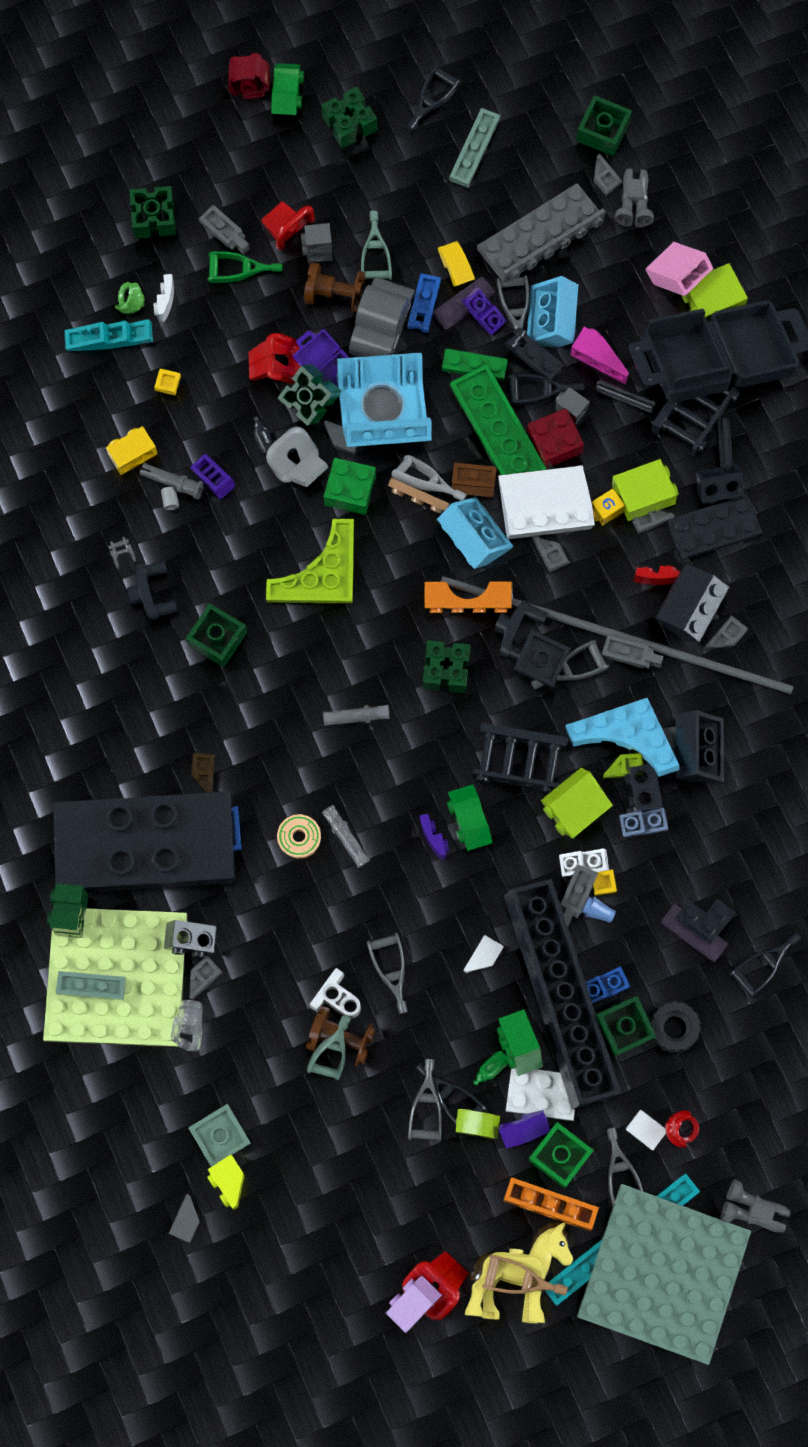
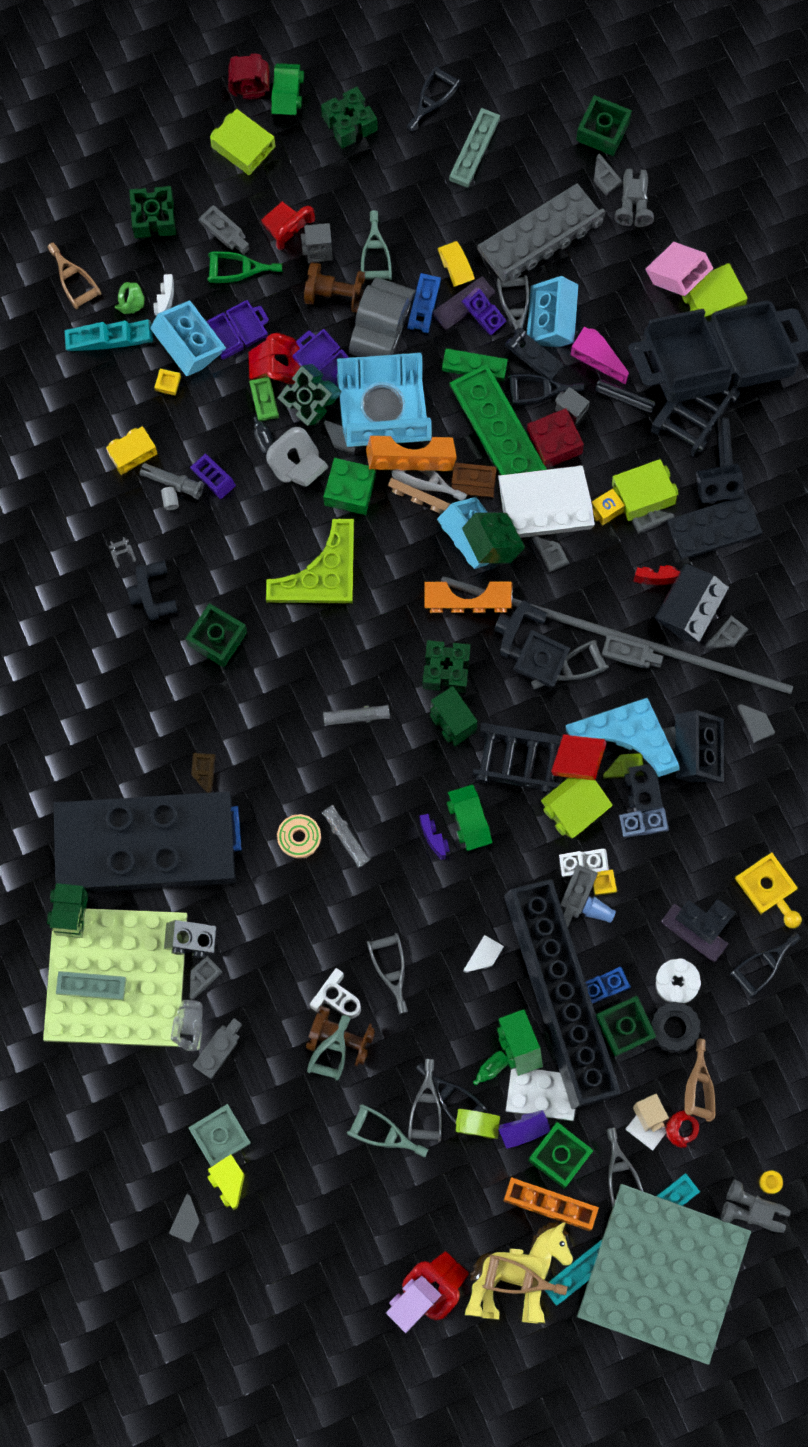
none -> medium nougat piece [48,243,101,309]
none -> medium azure slope [150,300,226,376]
none -> dark grey hinge [193,1019,242,1079]
none -> dark purple piece [206,300,269,360]
none -> lime brick [210,109,275,175]
none -> bright green plate [249,377,279,421]
none -> sand green piece [347,1104,429,1157]
none -> orange arch [366,436,457,471]
none -> dark green brick [430,686,478,746]
none -> dark green brick [462,513,525,563]
none -> red tile [551,734,607,781]
none -> tan brick [633,1094,669,1132]
none -> white plate [655,958,701,1003]
none -> medium nougat piece [685,1039,715,1121]
none -> yellow plate [735,852,802,928]
none -> dark grey tile [737,704,775,743]
none -> yellow tile [759,1171,783,1194]

